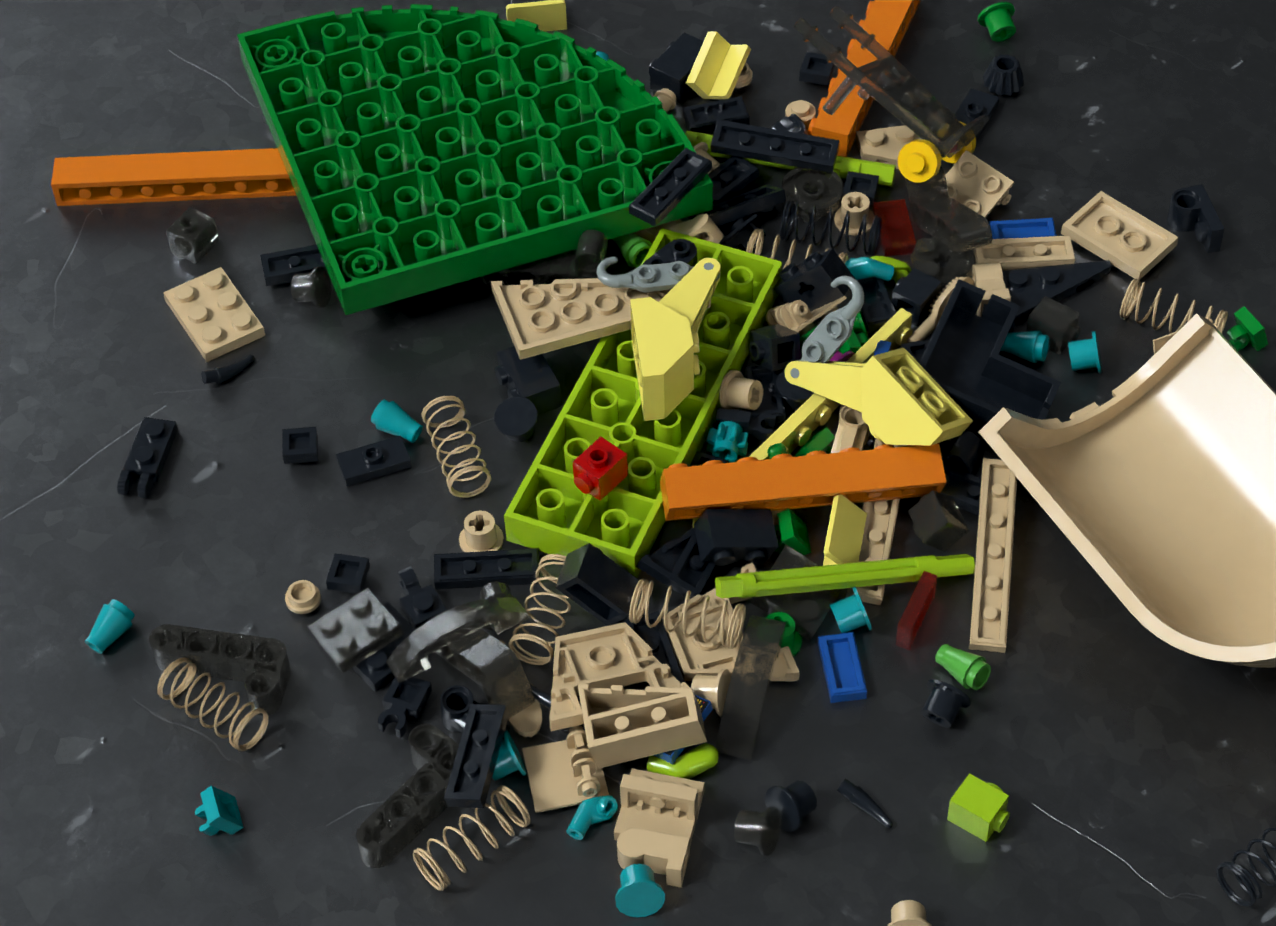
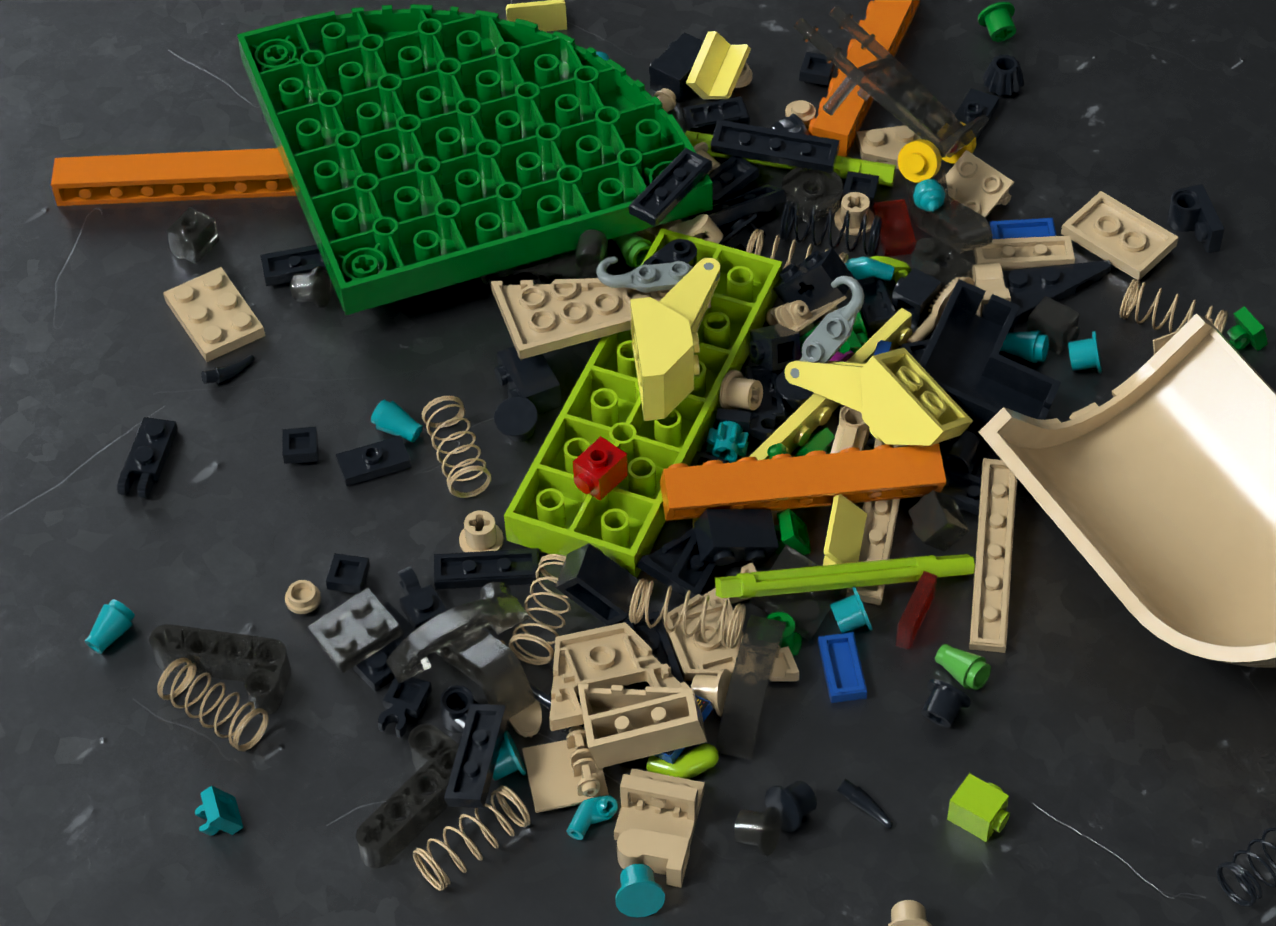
none -> teal plate [913,179,946,212]

